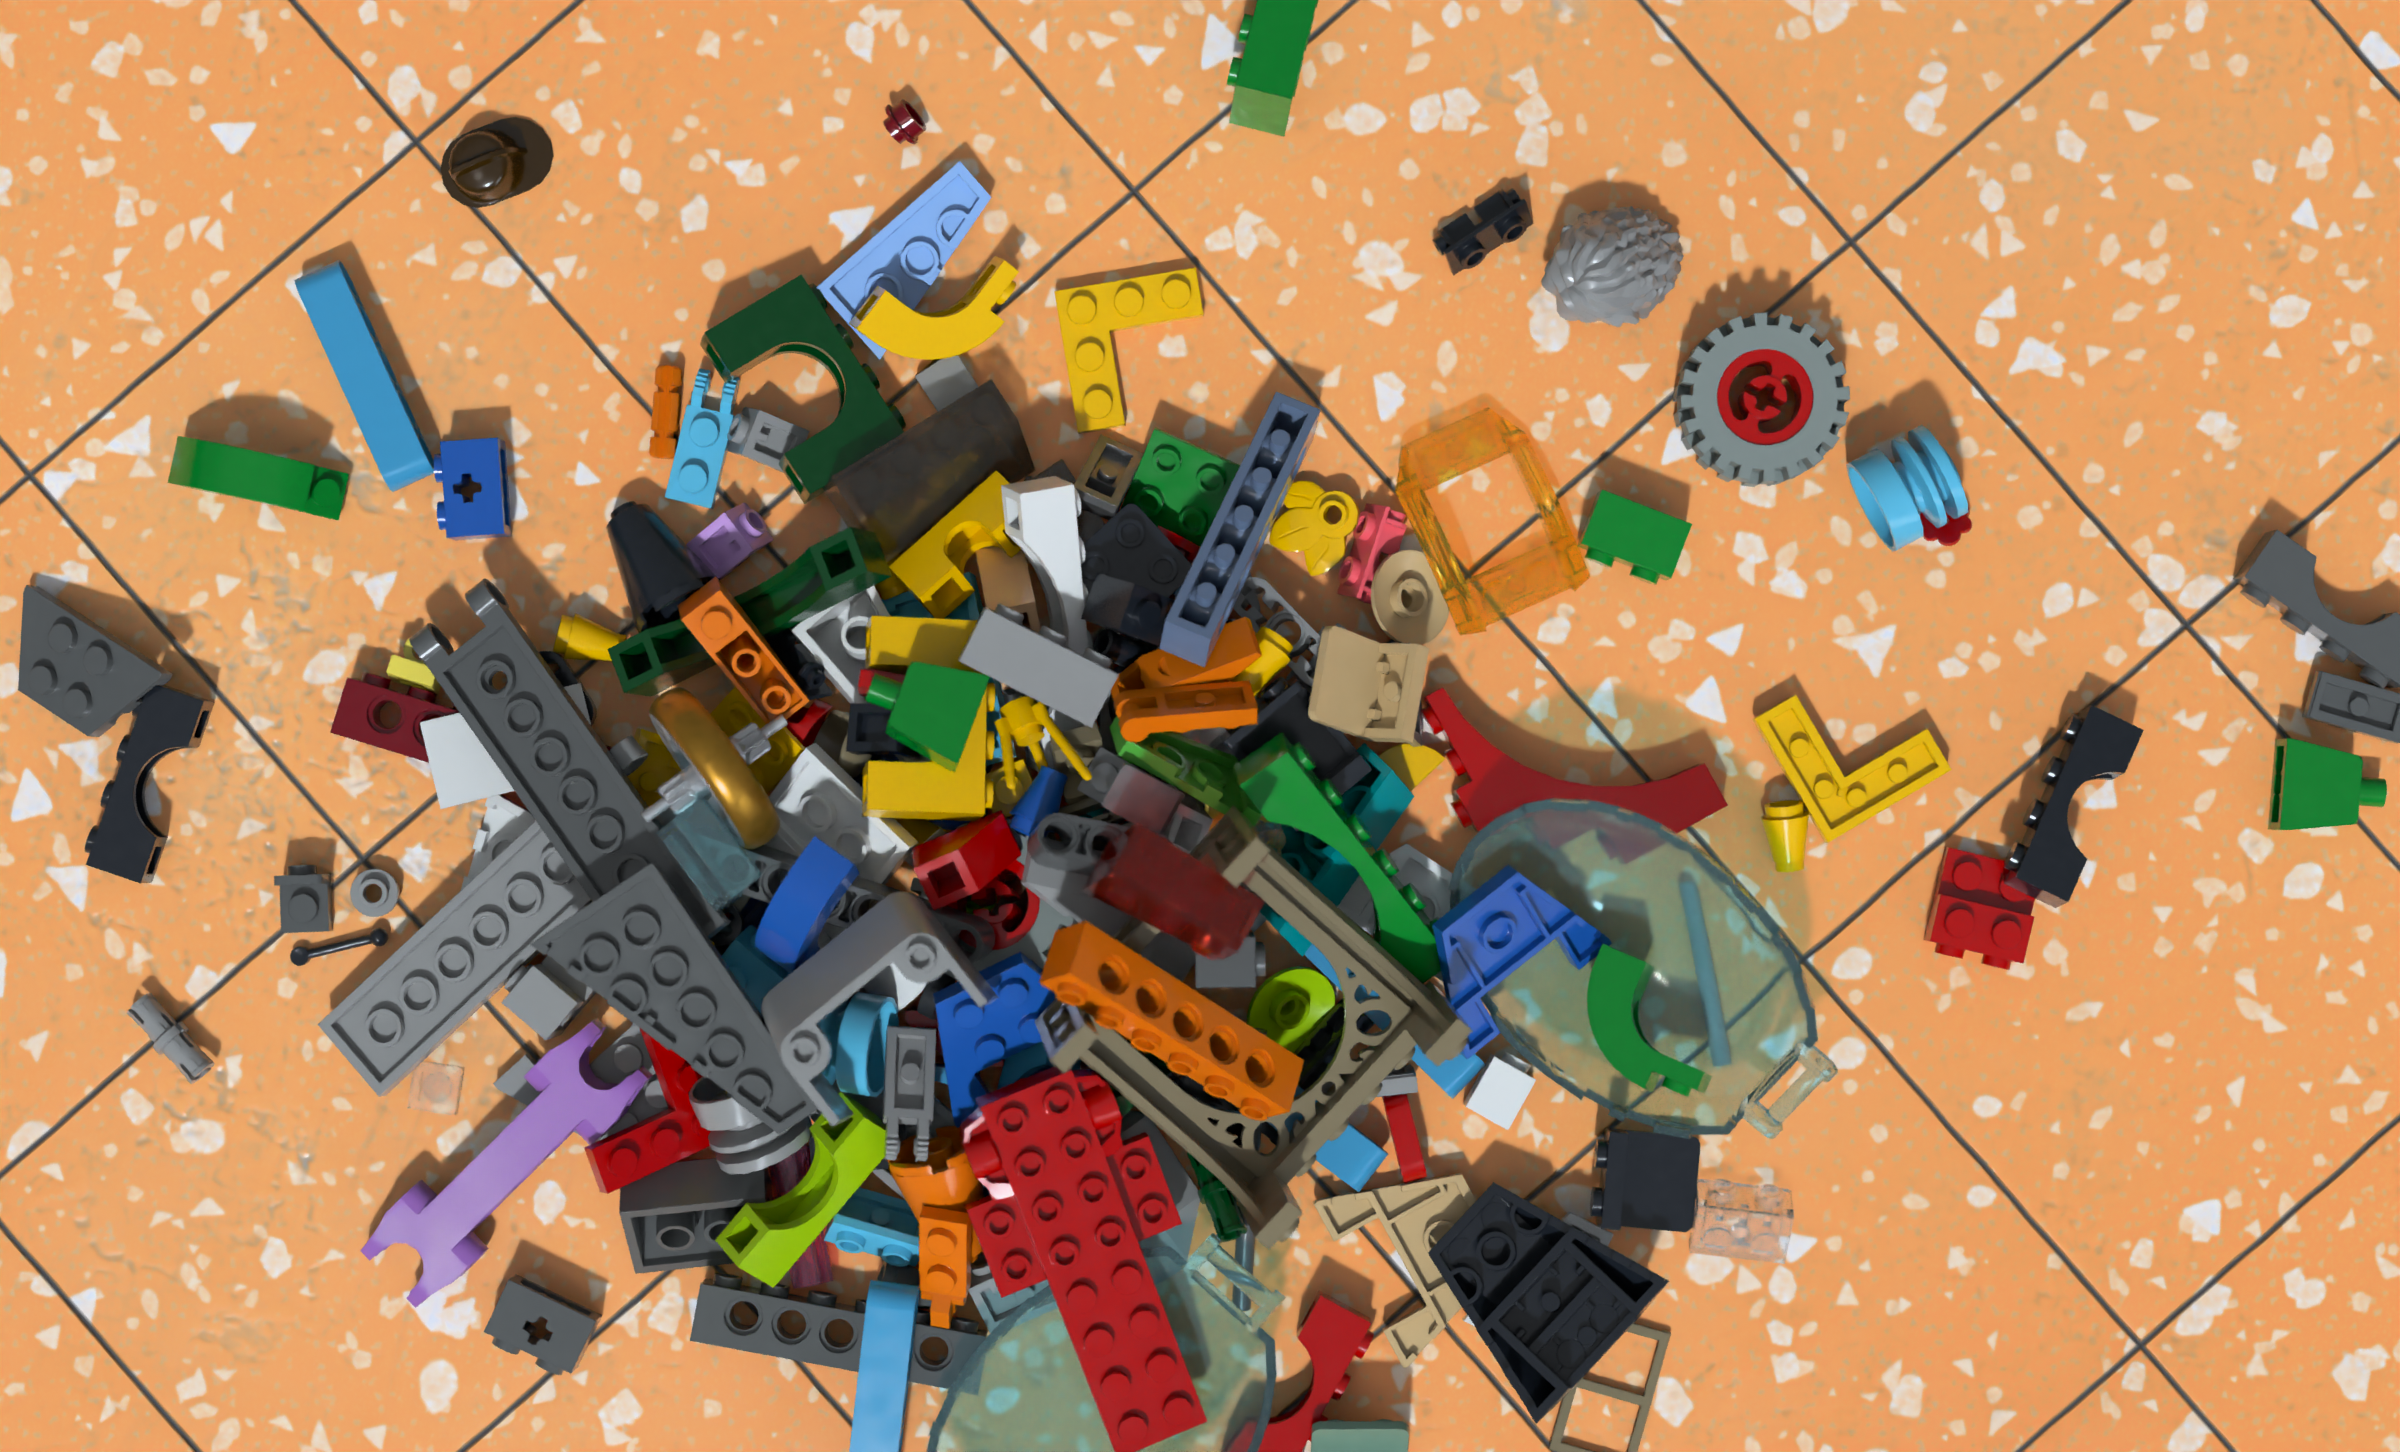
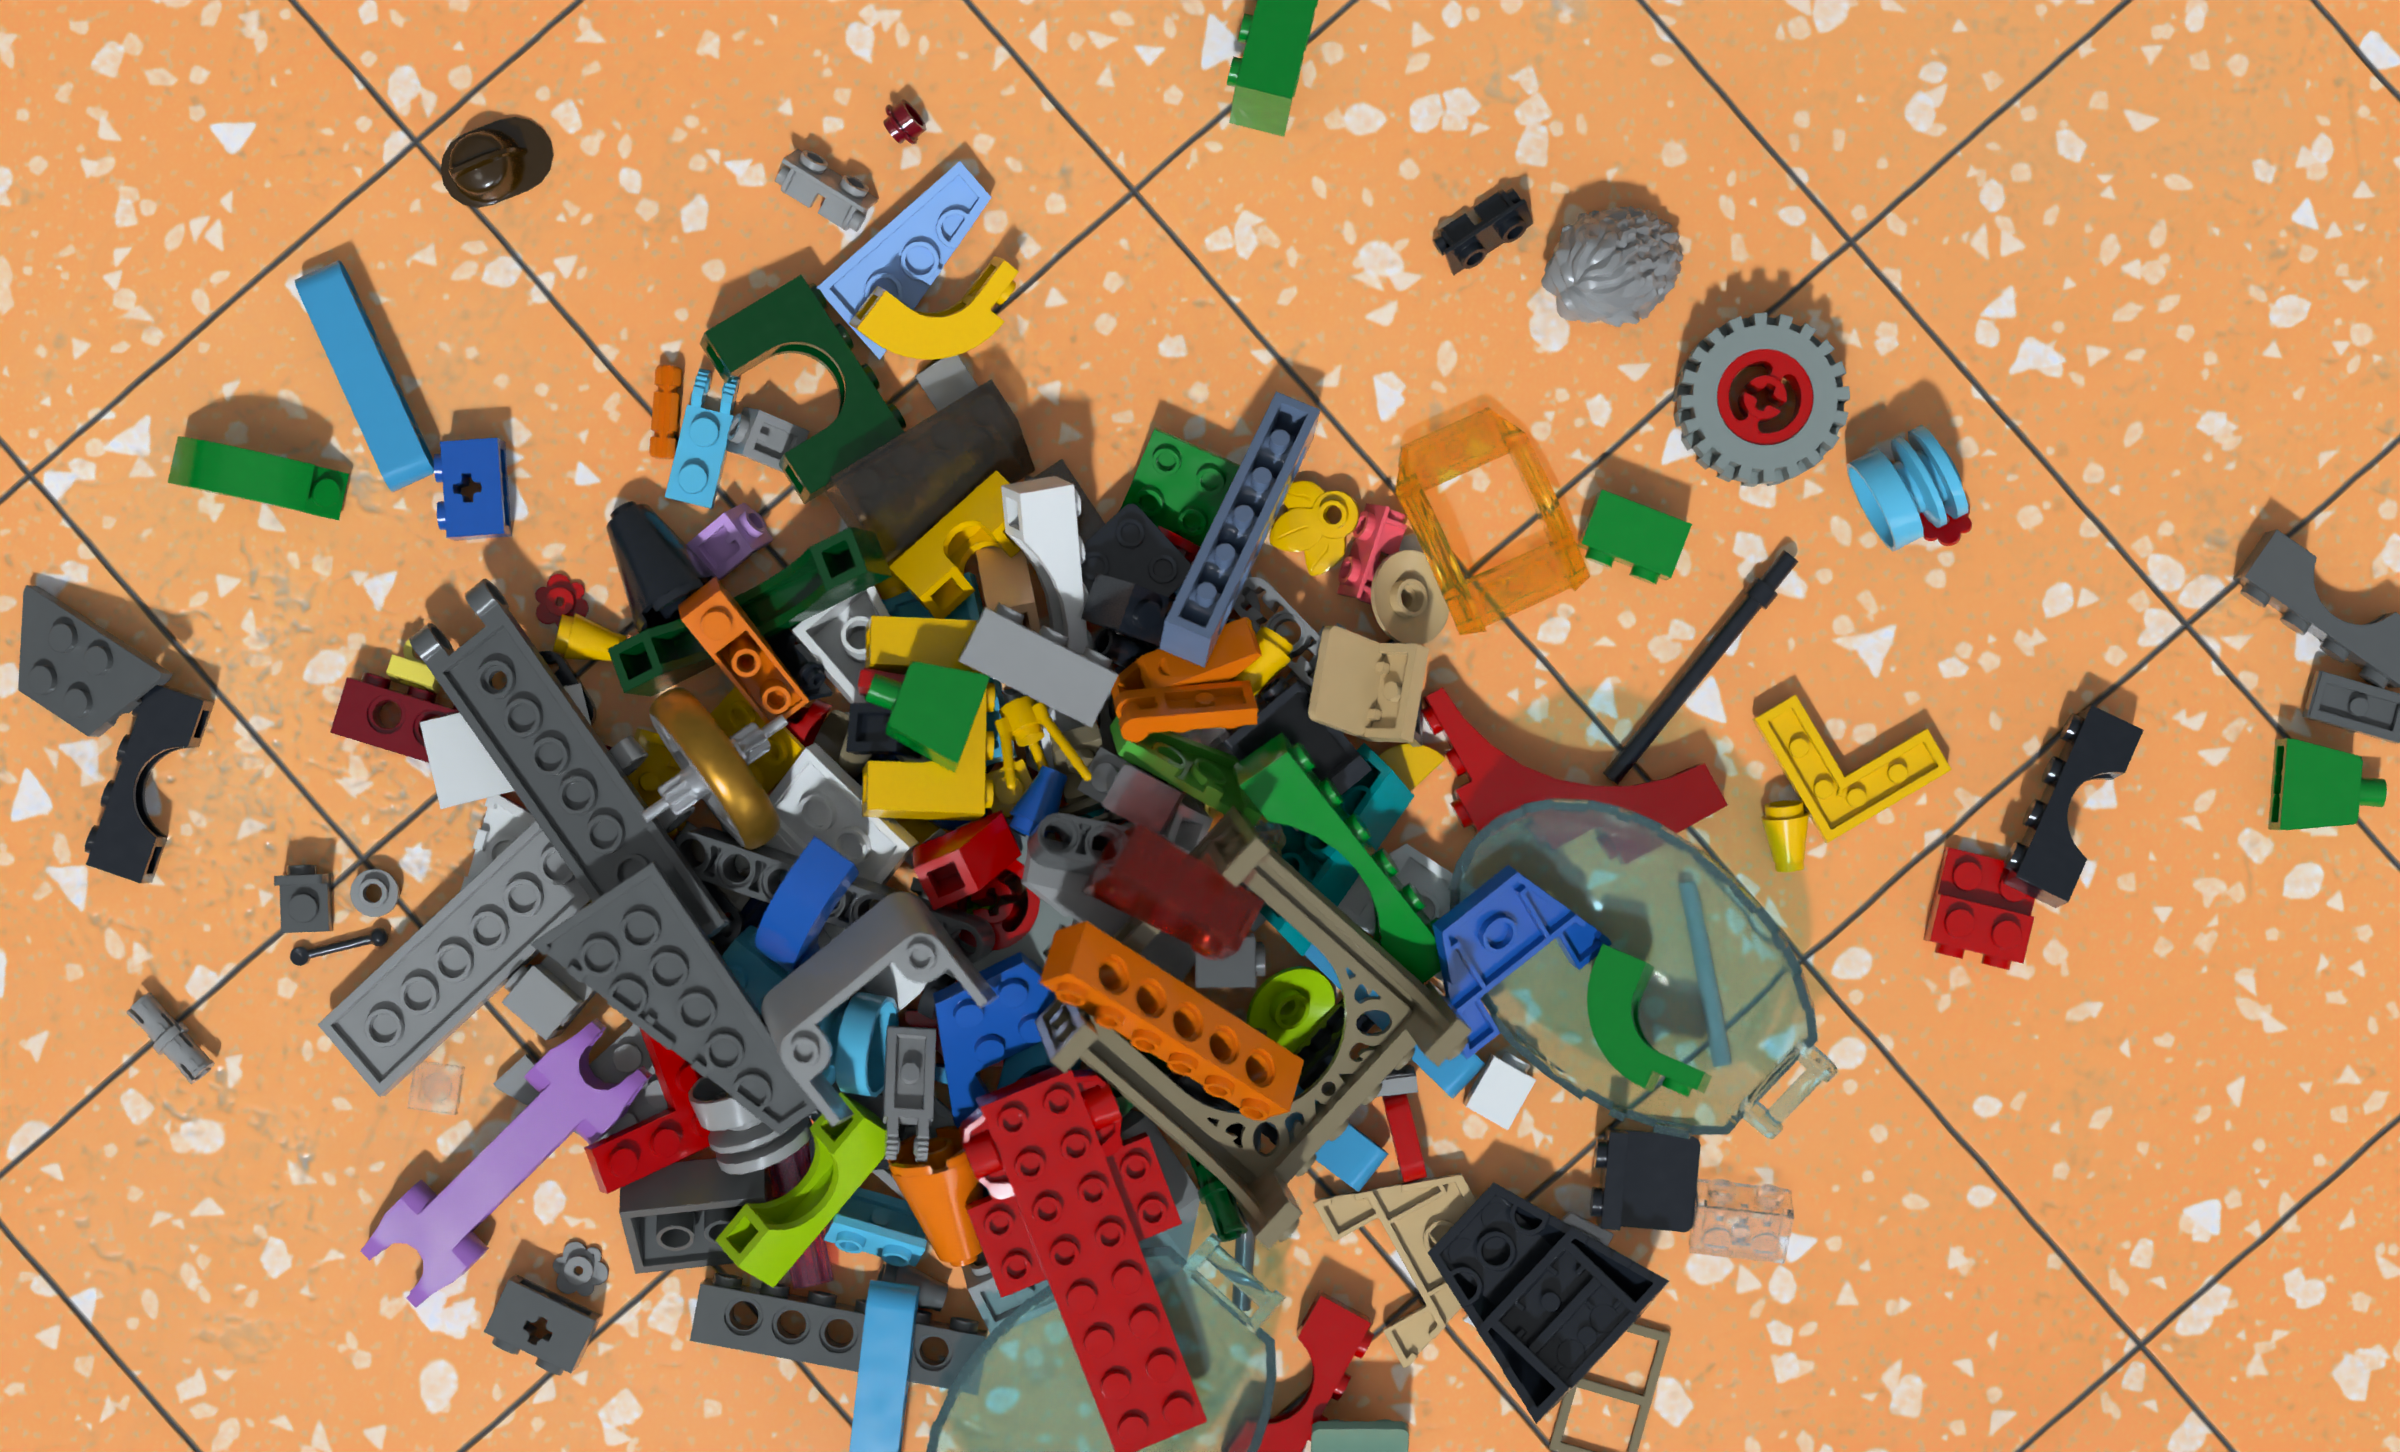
clear light blue panel [657,799,761,911] -> none
orange hinge [919,1206,971,1329] -> none
yellow plate [1054,267,1204,434] -> none
flat silver slope [1074,435,1144,520] -> none
none -> red plant [535,574,589,627]
none -> light grey plant [553,1241,609,1296]
none -> light grey hinge [775,149,878,232]
none -> black bar [1603,550,1798,785]

